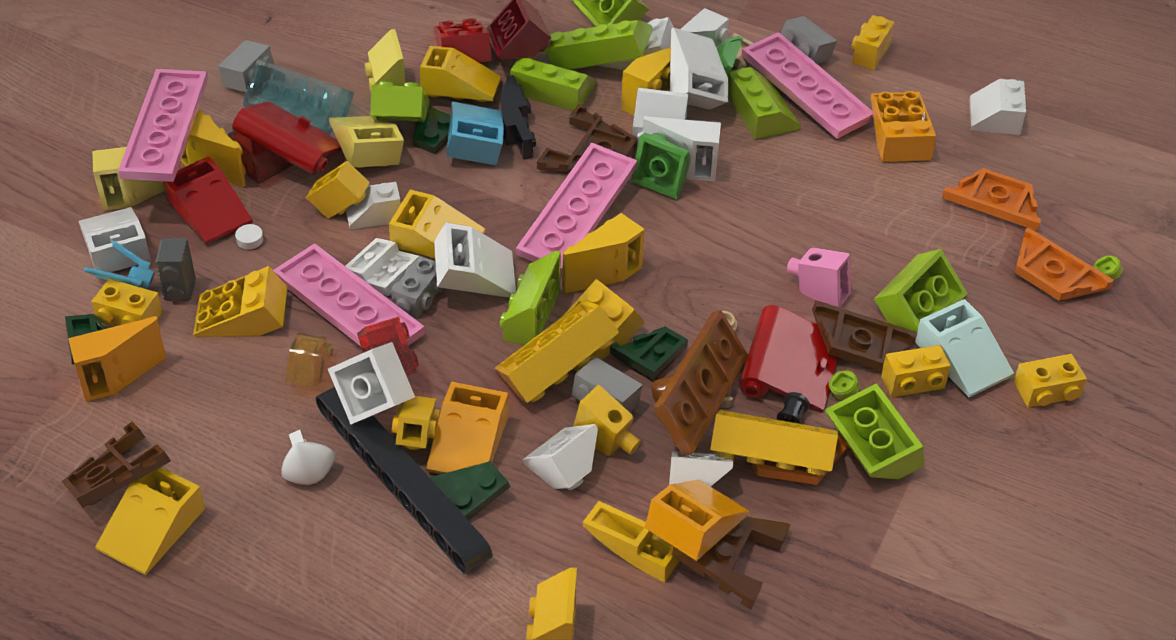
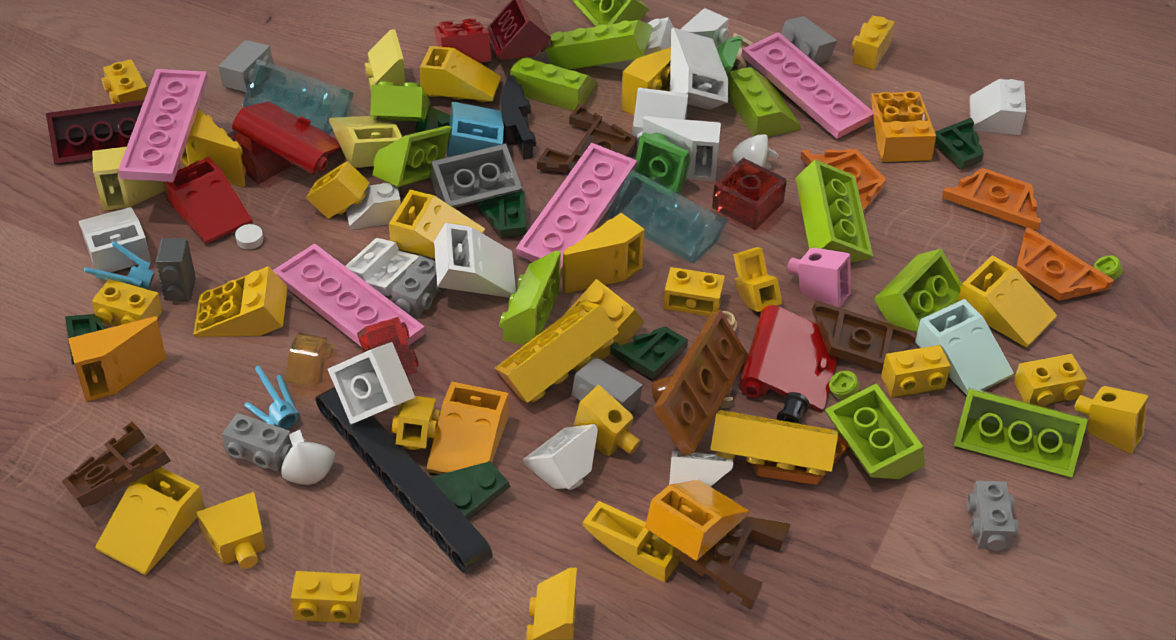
none -> dark red slope [46,100,144,164]
none -> yellow brick [101,59,148,104]
none -> yellow torso [196,492,266,569]
none -> light grey brick [222,413,292,472]
none -> medium azure plant [244,366,300,430]
none -> yellow brick [290,571,364,624]
none -> lime slope [372,126,452,187]
none -> light grey slope [430,144,522,208]
none -> dark green wing [475,191,527,238]
none -> clear light blue slope [608,169,728,263]
none -> yellow brick [663,267,725,316]
none -> clear red brick [712,158,787,230]
none -> white piece [732,134,779,175]
none -> yellow brick [733,247,783,312]
none -> lime slope [795,159,873,263]
none -> orange wing [800,149,886,212]
none -> dark green wing [935,118,984,169]
none -> lime slope [954,388,1088,477]
none -> yellow slope [958,255,1057,348]
none -> light grey brick [967,481,1018,551]
none -> yellow torso [1074,386,1149,454]

